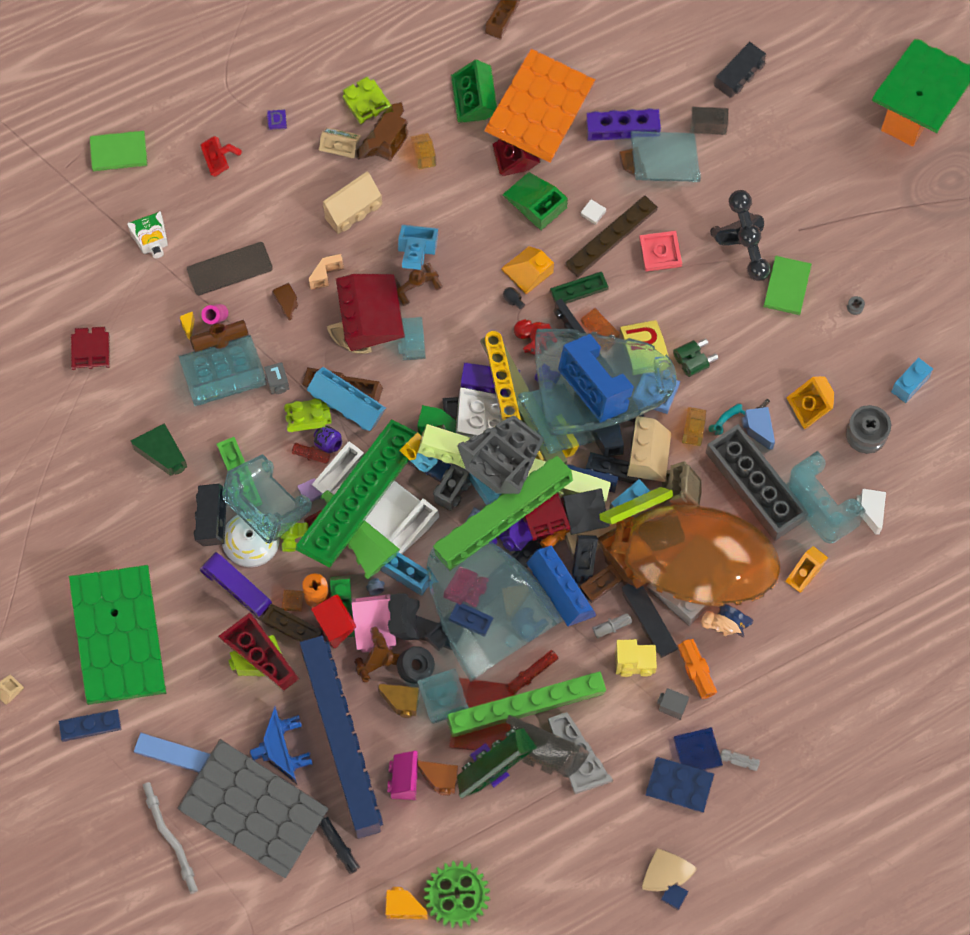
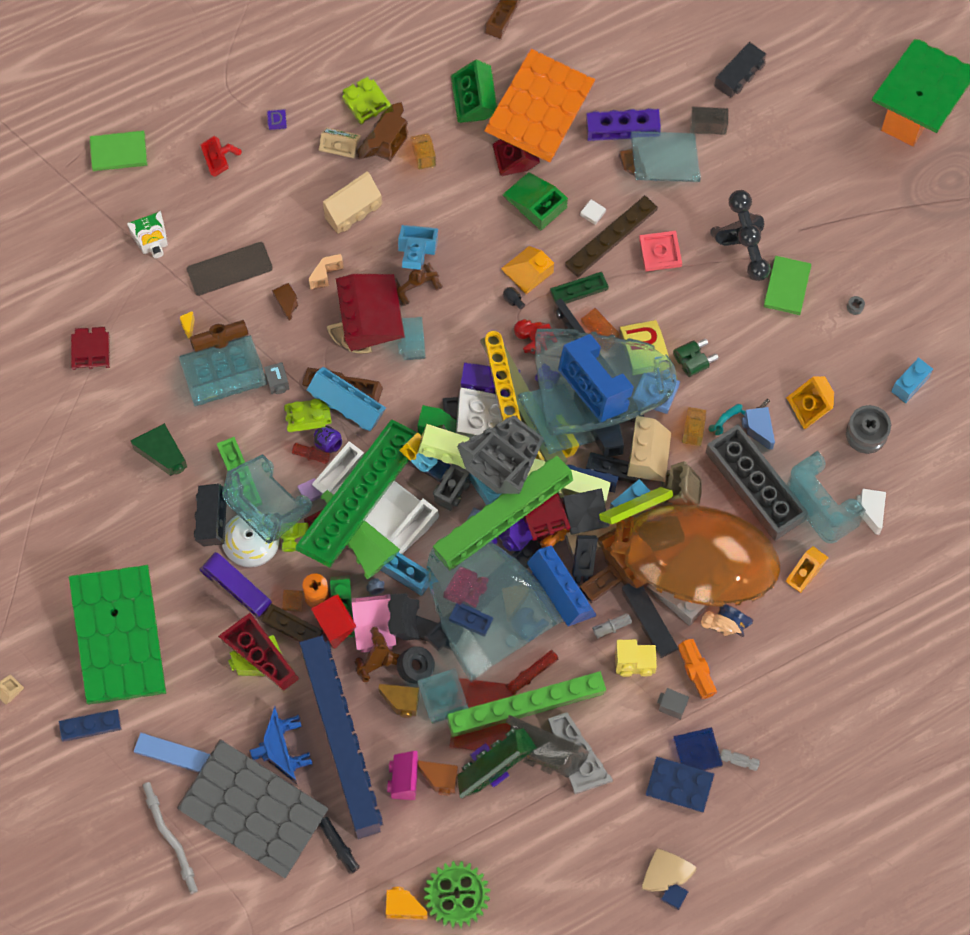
dark pink brick [201,304,228,324] -> none

